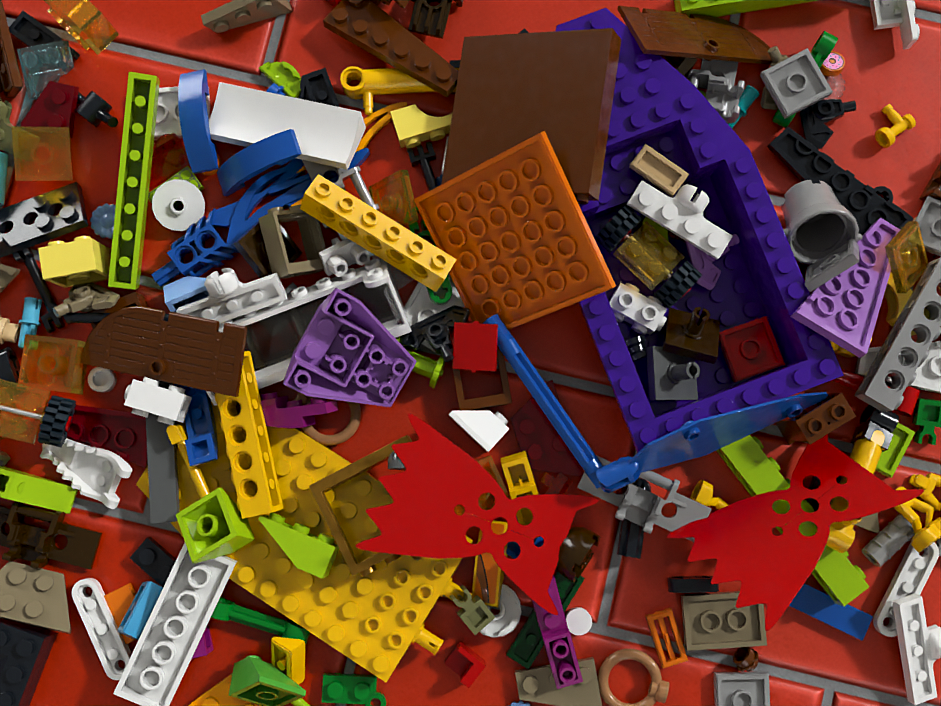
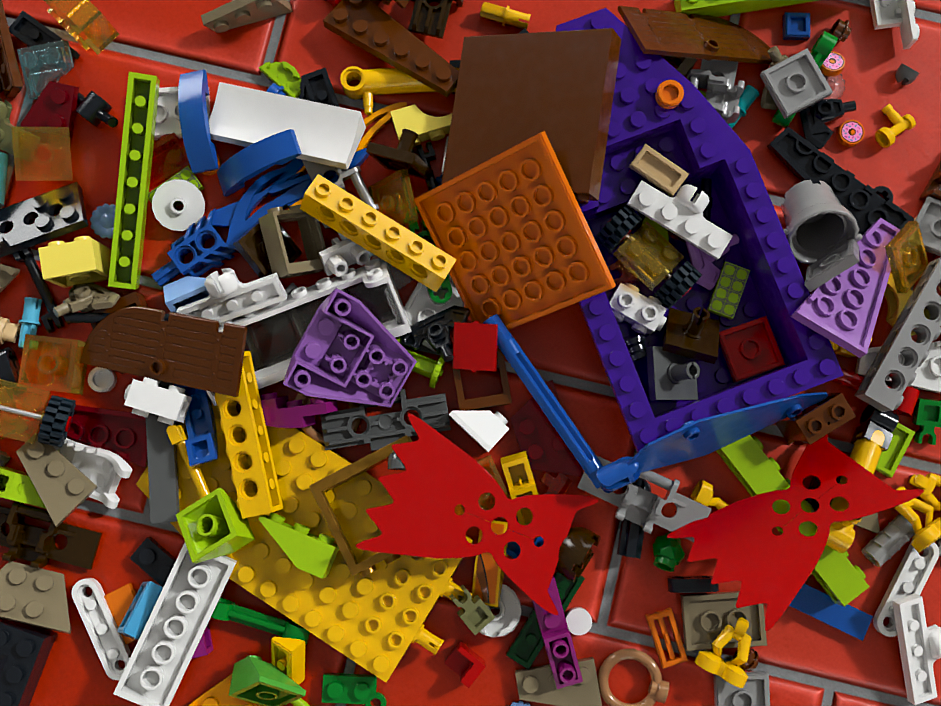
none -> dark tan wing [16,433,98,528]
none -> dark grey piece [320,389,451,453]
none -> dark brown tile [366,129,433,180]
none -> yellow axle [480,2,531,30]
none -> clear red tile [609,254,640,286]
none -> green rock [653,532,685,572]
none -> orange tile [655,80,684,109]
none -> yellow piece [694,617,752,688]
none -> black piece [701,178,713,221]
none -> lime tile [707,261,750,320]
none -> blue tile [783,12,810,41]
none -> reddish brown plate [829,19,852,44]
none -> tile [836,120,865,147]
none -> dark grey hinge [895,63,920,85]

